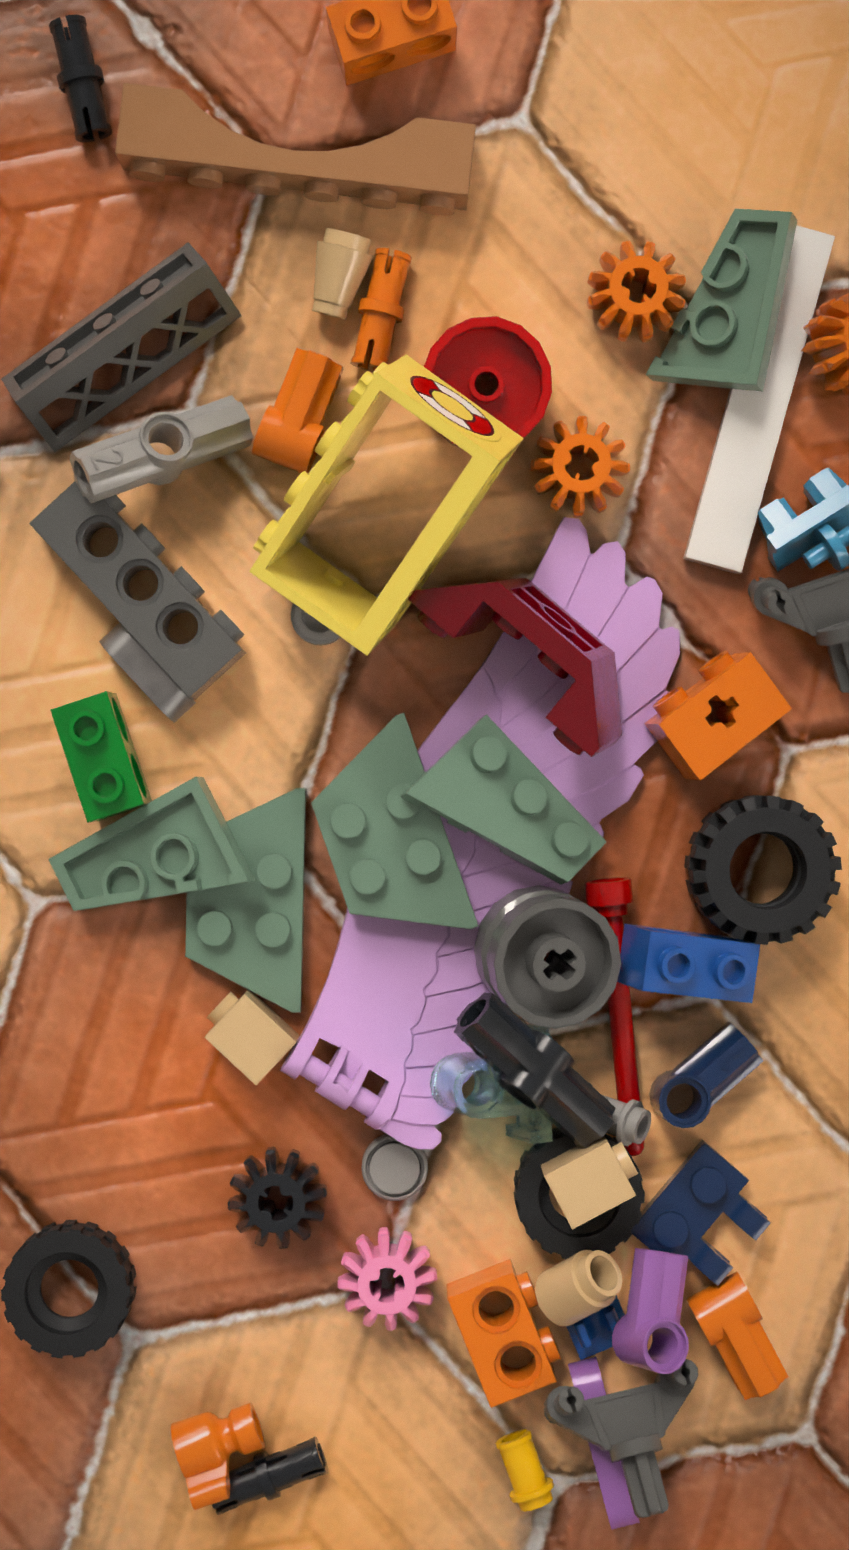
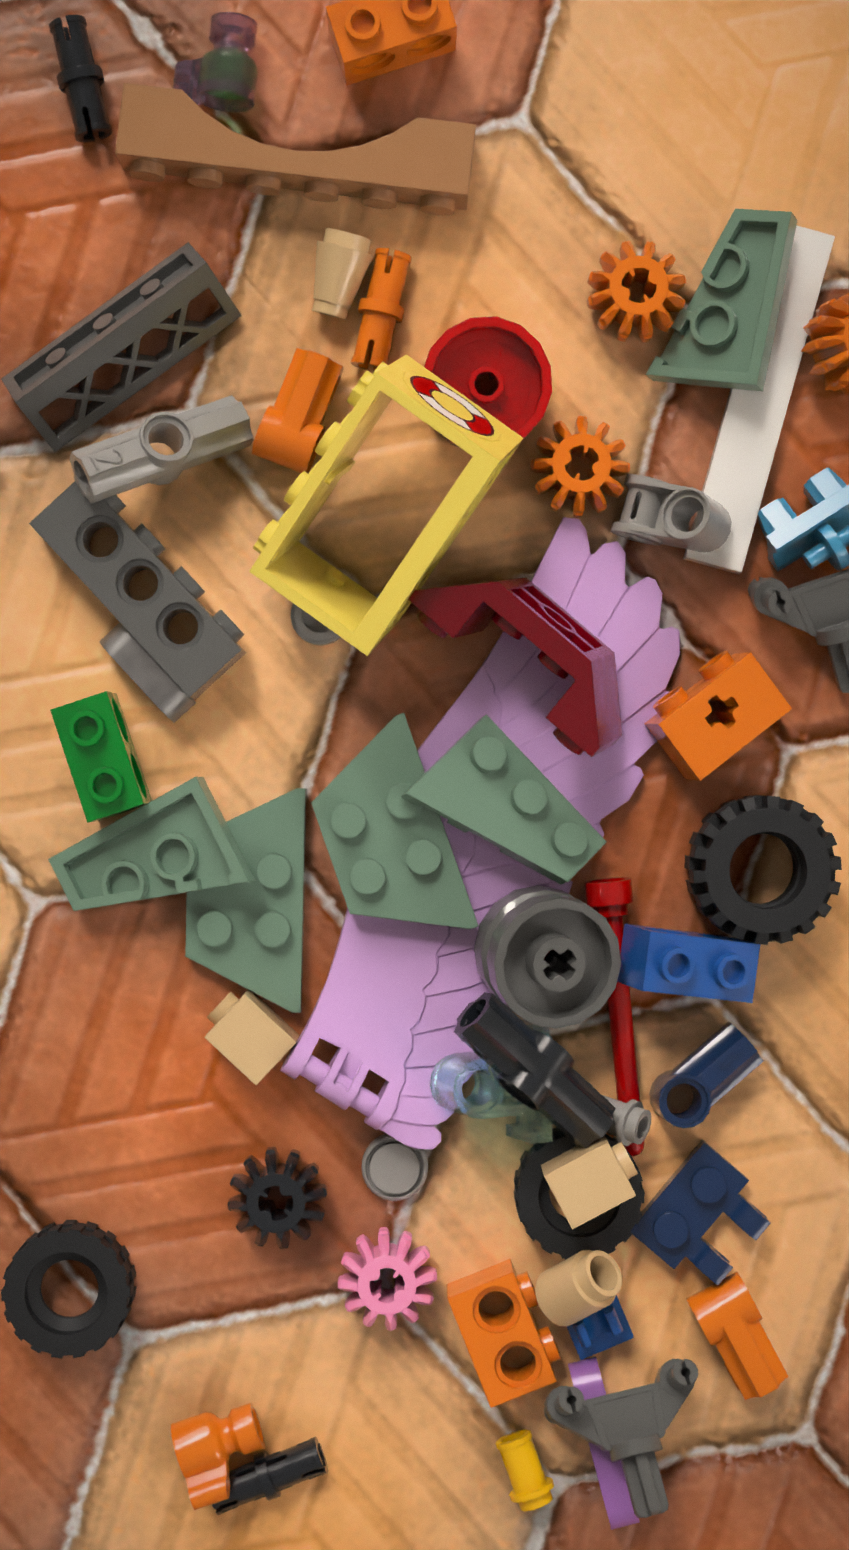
medium lavender piece [612,1248,689,1374] -> none
none -> piece [172,12,258,113]
none -> light grey piece [611,474,732,552]

